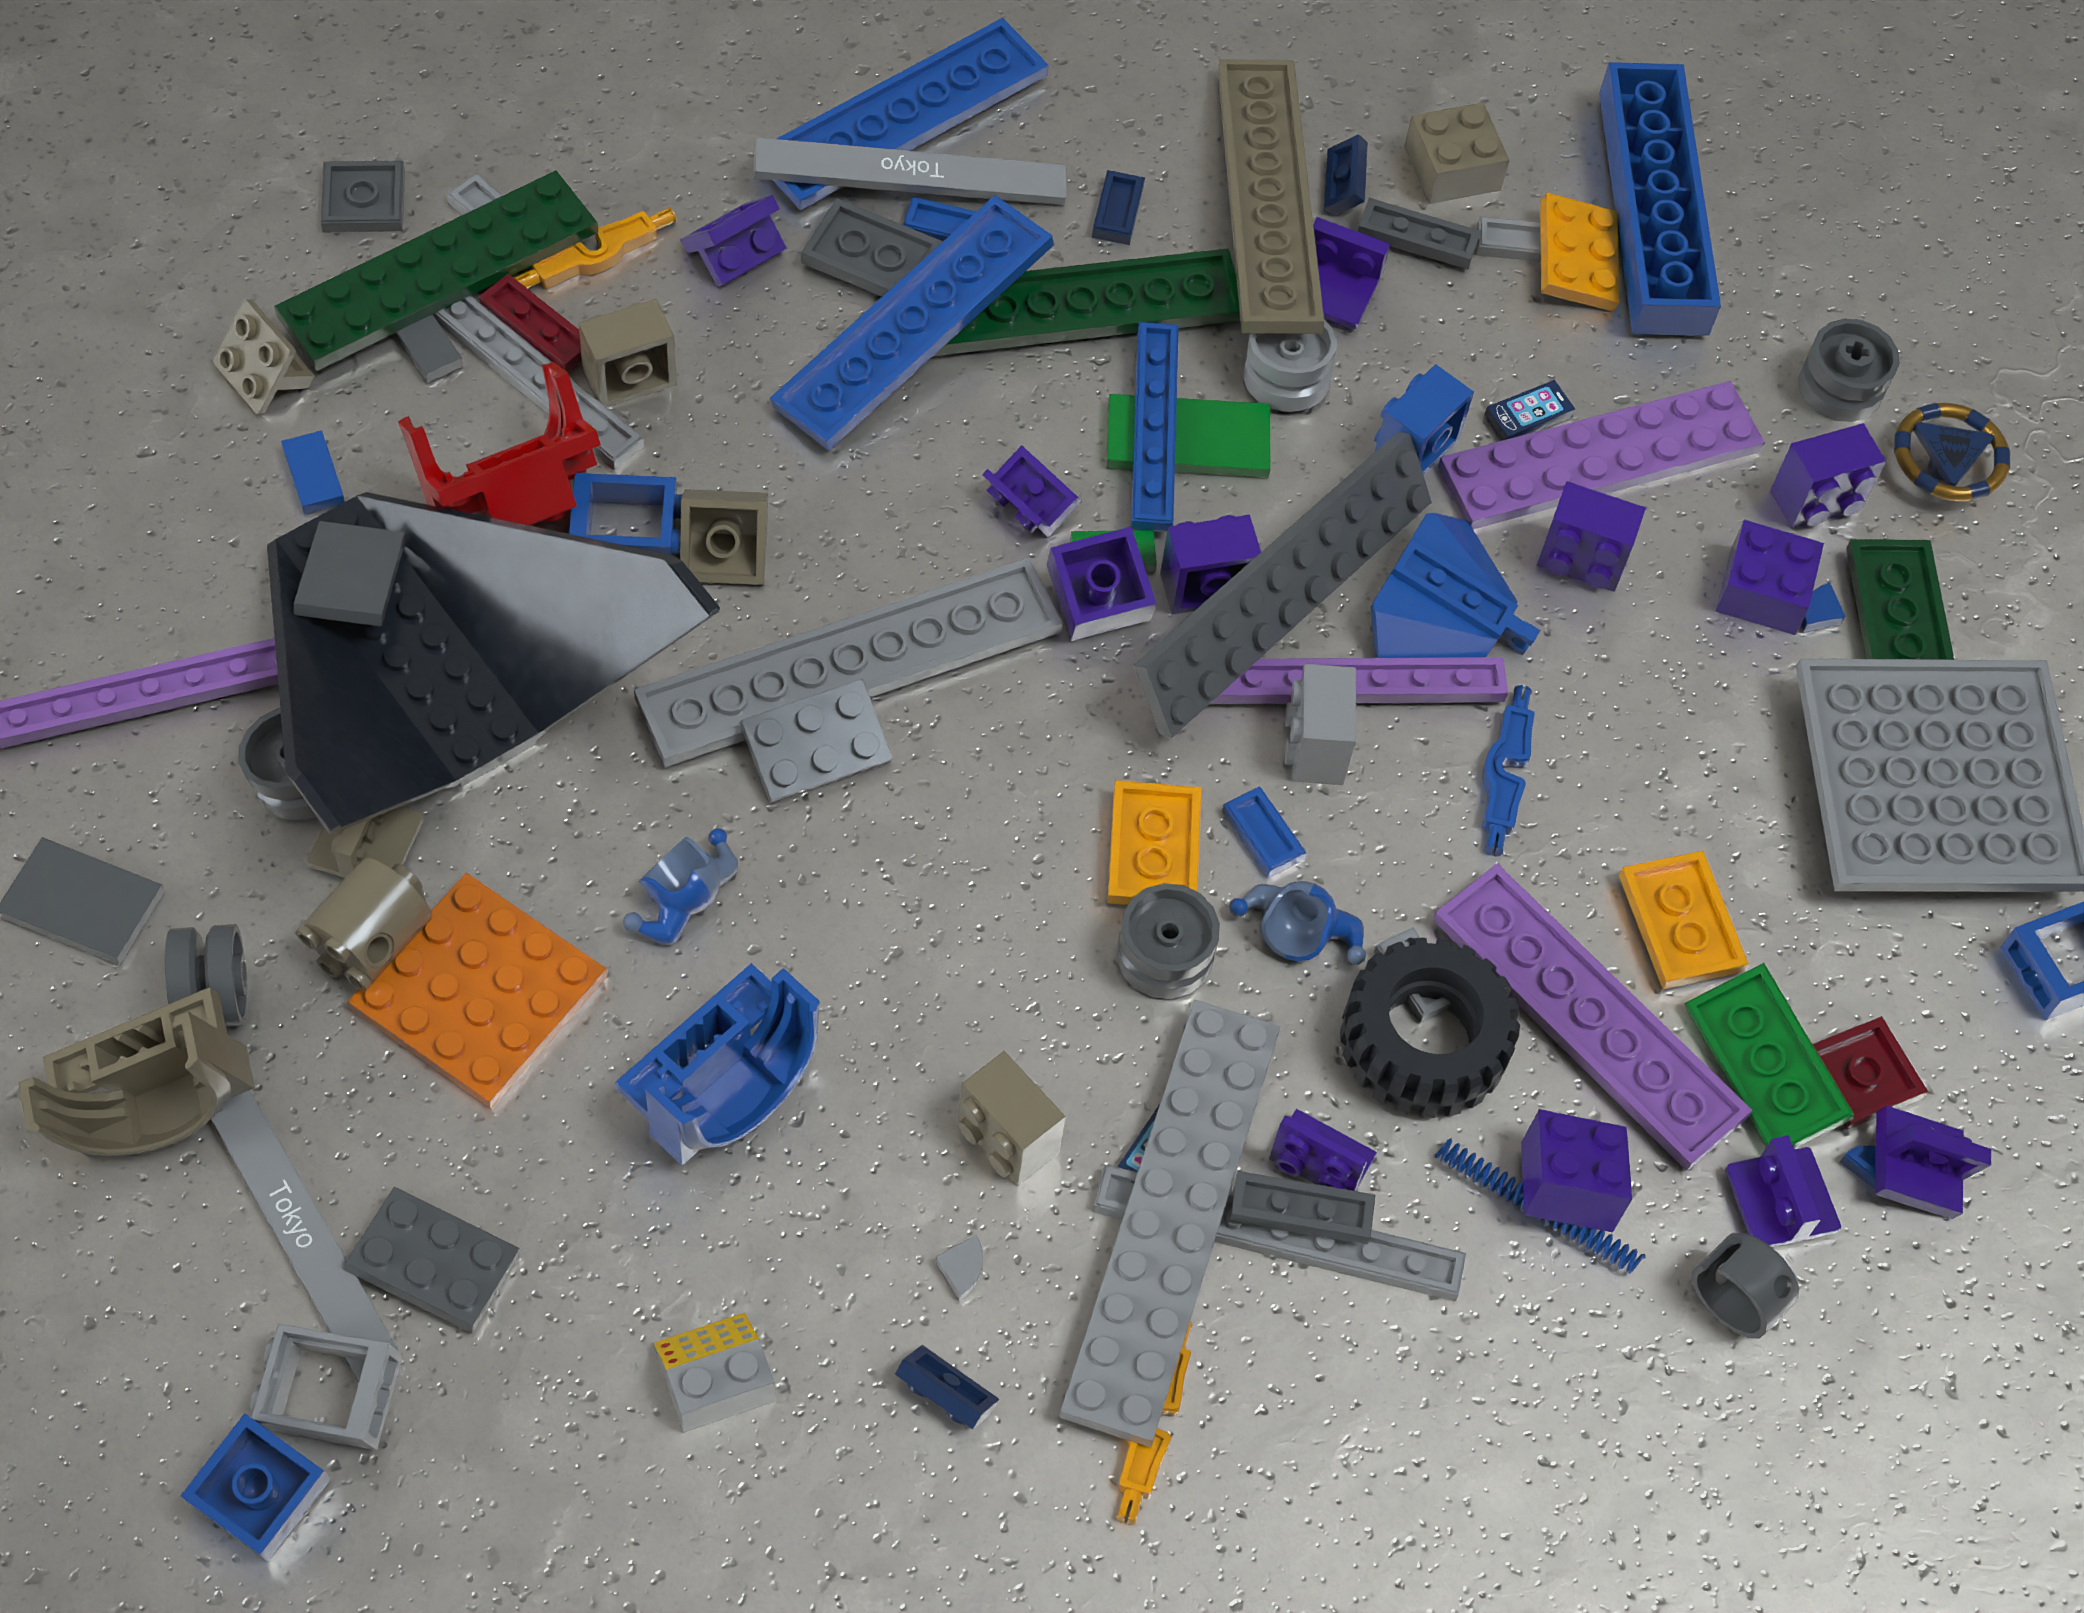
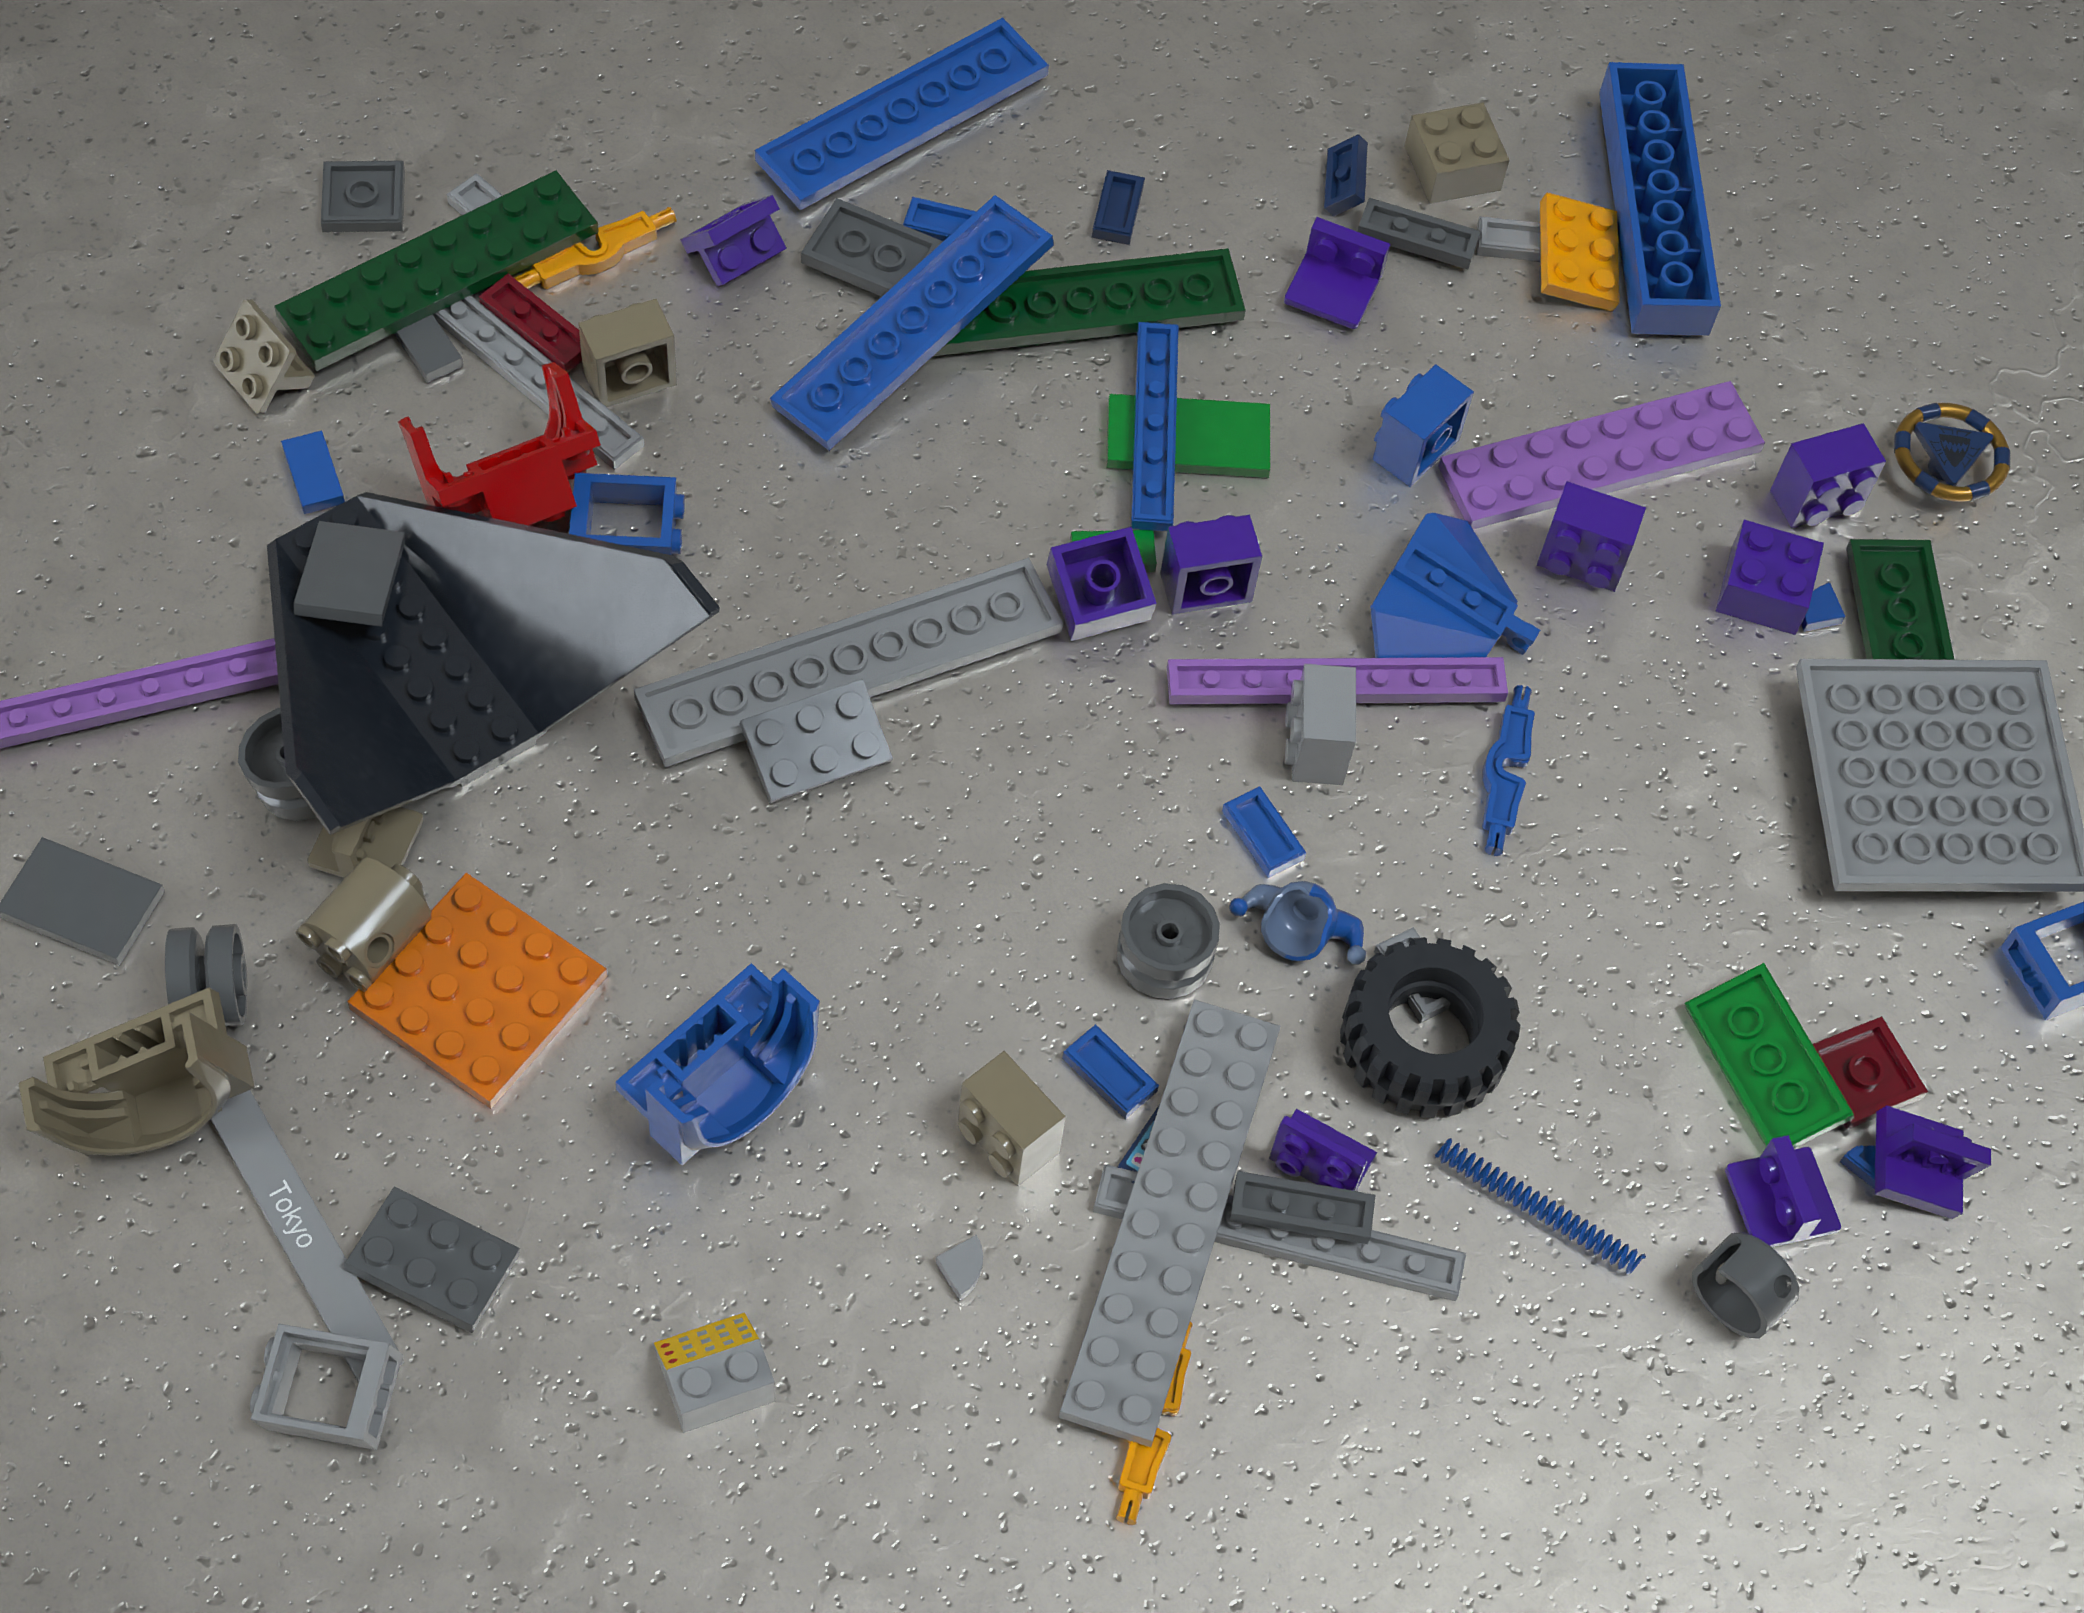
blue brick [180,1413,331,1562] -> none
piece [623,828,738,945] -> none
dark tan slope [680,489,768,585] -> none
light grey tile [754,137,1067,205] -> none
dark blue plate [895,1345,1000,1430] -> none
dark purple bracket [982,445,1082,537] -> none
light orange plate [1107,780,1202,905] -> none
dark grey plate [1134,432,1432,738] -> none
dark tan plate [1218,59,1324,334] -> none
light grey wheel [1244,320,1338,412] -> none
medium lavender plate [1433,863,1753,1171] -> none
tile [1484,380,1575,441] -> none
dark purple brick [1521,1109,1632,1232] -> none
light orange plate [1619,851,1749,990] -> none
dark grey wheel [1798,318,1900,422] -> none
none -> blue tile [1062,1024,1159,1120]

